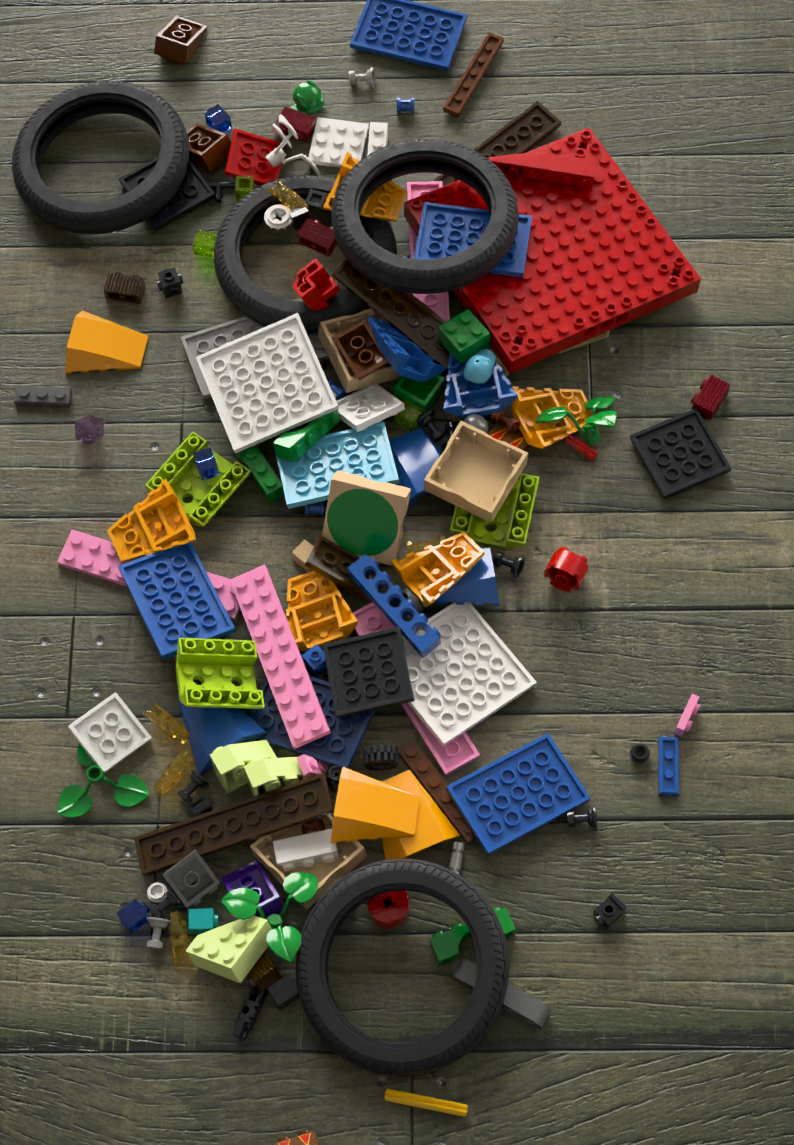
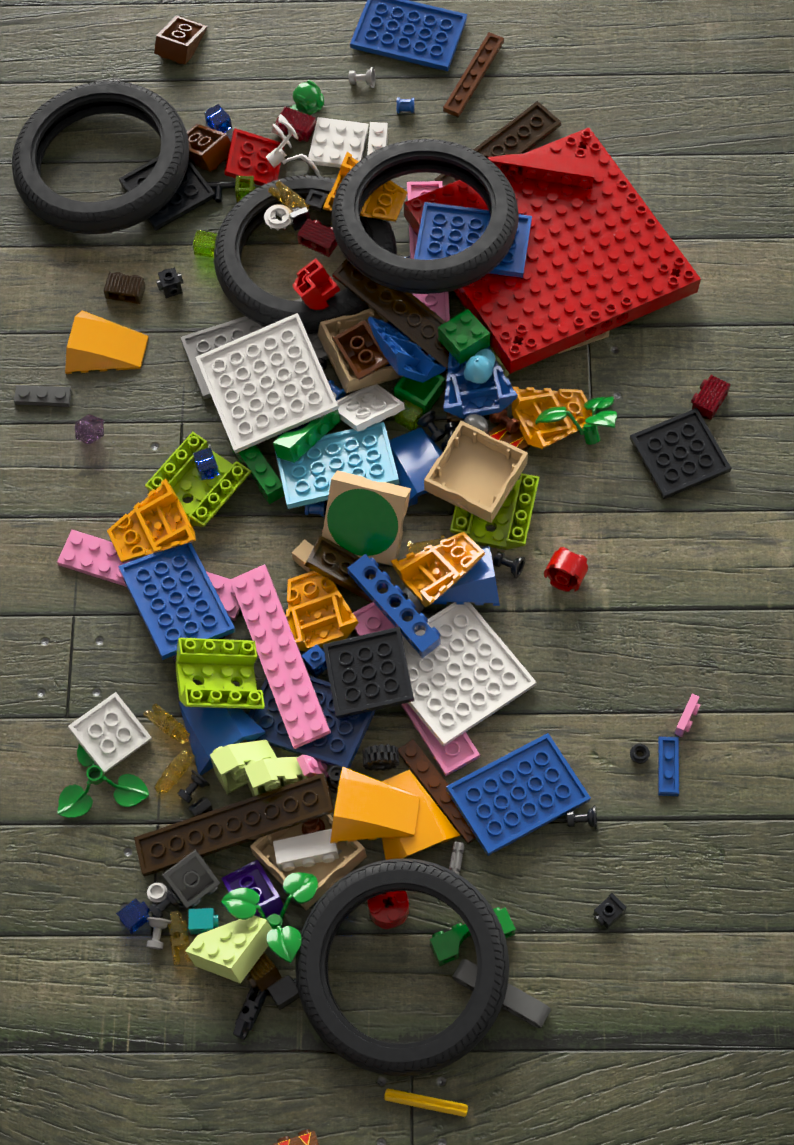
red axle [565,434,598,461] -> none

